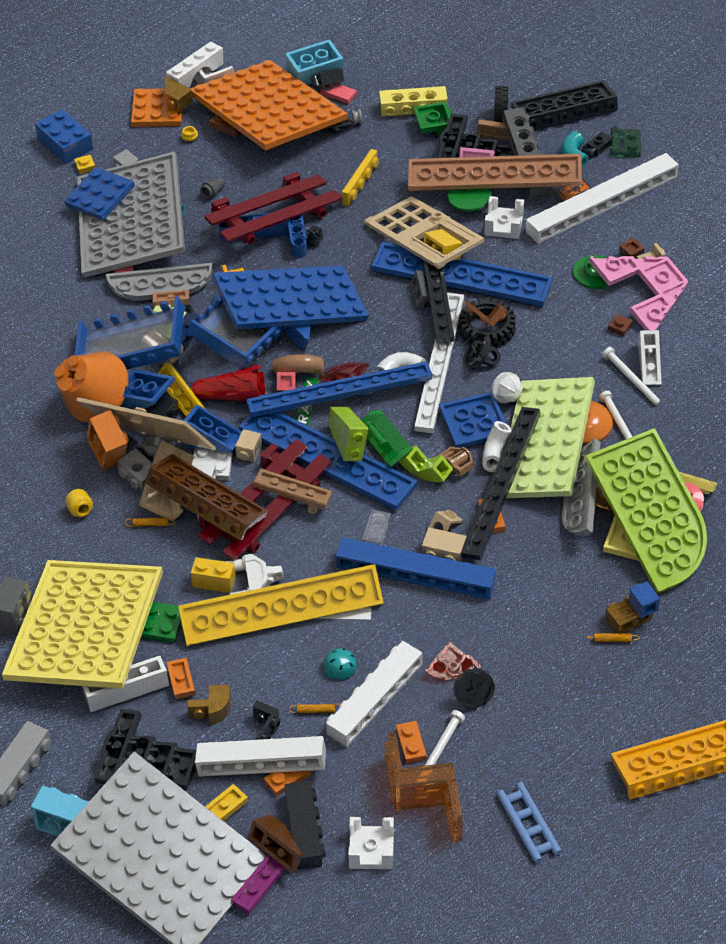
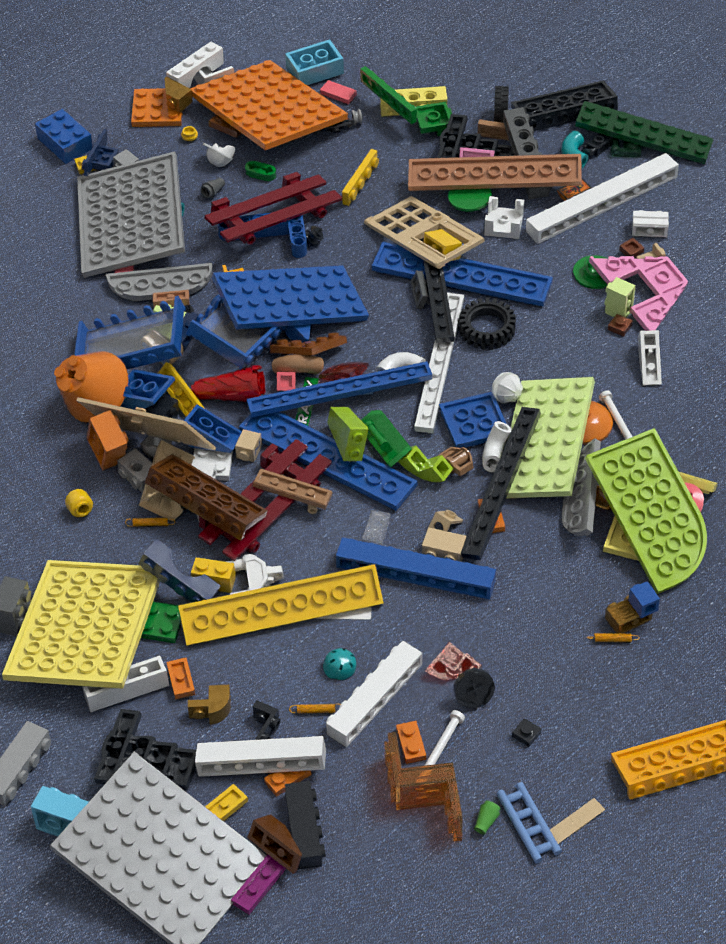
blue plate [64,167,135,221] -> none
black piece [311,67,344,91] -> none
white panel [349,817,394,869] -> none
dark orange bracket [464,299,507,327] -> none
black tile [465,333,501,369] -> none
white bar [602,347,660,405] -> none
none -> dark blue bracket [82,129,119,177]
none -> arch [138,539,221,603]
none -> white piece [203,143,235,167]
none -> green beam [245,161,276,181]
none -> dark orange plate [270,333,347,355]
none -> green plate [360,66,417,124]
none -> bright green cone [474,801,500,835]
none -> black plate [512,718,541,747]
none -> tan piece [550,798,605,844]
none -> dark green plate [575,101,713,164]
none -> yellowish green brick [604,277,635,318]
none -> white brick [632,210,669,237]

